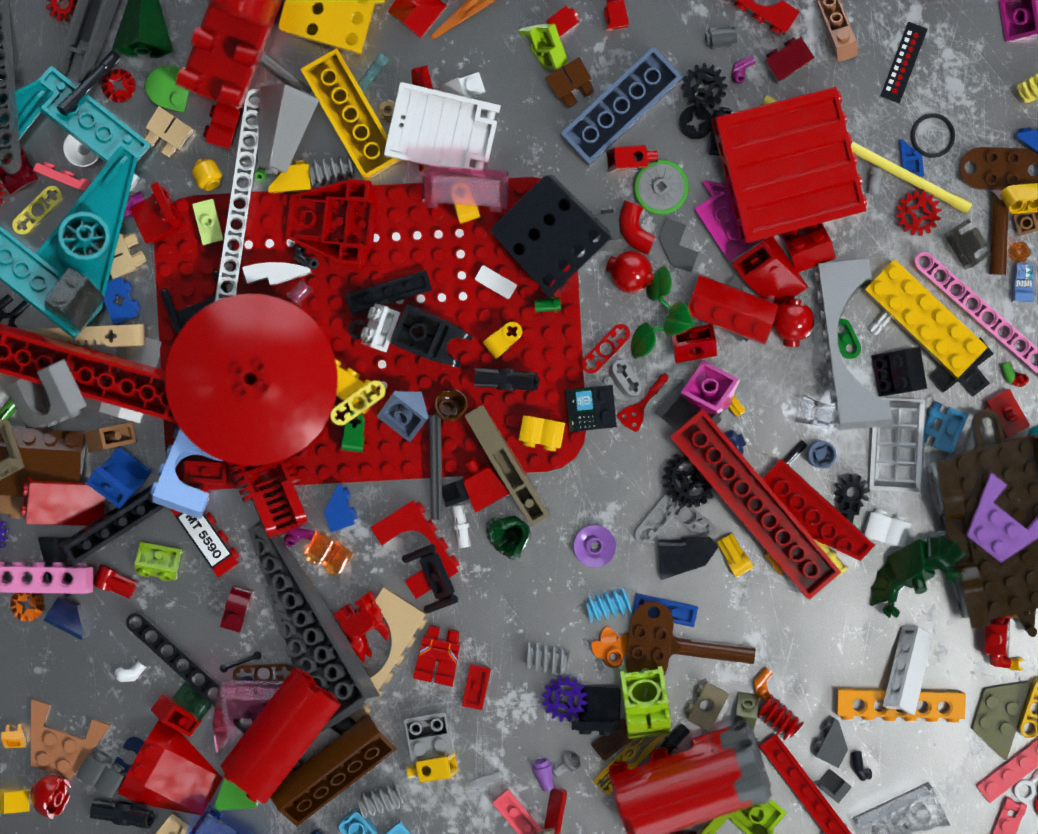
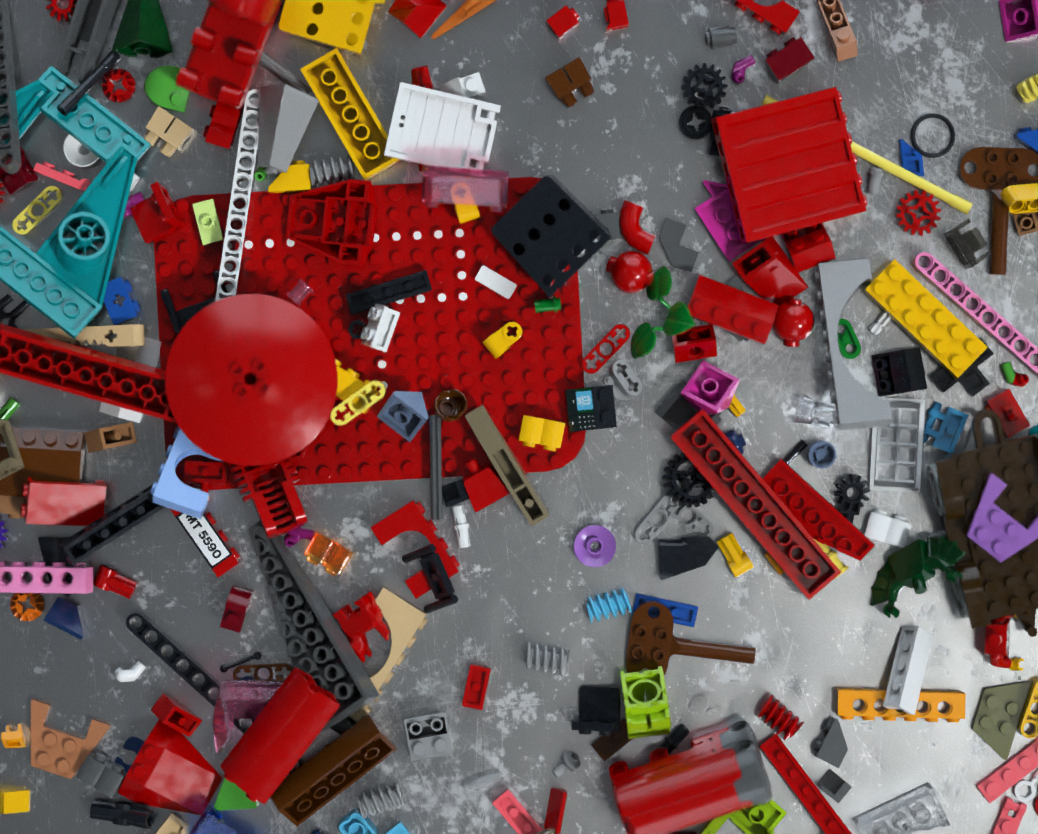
light grey arch [6,360,87,429] -> none
red cylinder [31,775,71,819] -> none
clear smoke slope [45,267,105,332] -> none
blue panel [86,446,152,509] -> none
tan hips [97,233,147,280] -> none
lime bracket [134,542,182,581] -> none
clear green bracket [172,682,212,722] -> none
yellow head [191,158,222,191] -> none
white slope [242,262,312,286] -> none
black arm [293,247,319,269] -> none
blue slope [324,484,358,532] -> none
green piece [341,411,365,453] -> none
clear light blue axle [358,53,389,91] -> none
tan plate [378,100,395,121] -> none
black brick [390,303,473,367] -> none
yellow torso [406,751,459,783] -> none
red hips [413,625,460,687] -> none
black piece [474,368,540,391] -> none
dark green hair [486,516,531,560] -> none
lime slope [518,24,569,70] -> none
medium lavender cone [532,758,554,791] -> none
dark purple gear [542,676,588,722] -> none
sand blue brick [560,46,683,166] -> none
orange plate [591,626,629,668] -> none
yellow tile [593,735,666,795] -> none
red torso [606,145,658,173] -> none
red piece [617,373,669,432] -> none
light grey wheel [634,159,689,215] -> none
dark tan brick [685,681,729,732] -> none
olive bracket [734,692,759,731] -> none
orange arm [753,667,773,700] -> none
black arm [851,751,872,781] -> none
black sticker [880,21,928,104] -> none
clear orange plate [1010,242,1031,262] -> none
medium blue leg [1011,262,1034,303] -> none

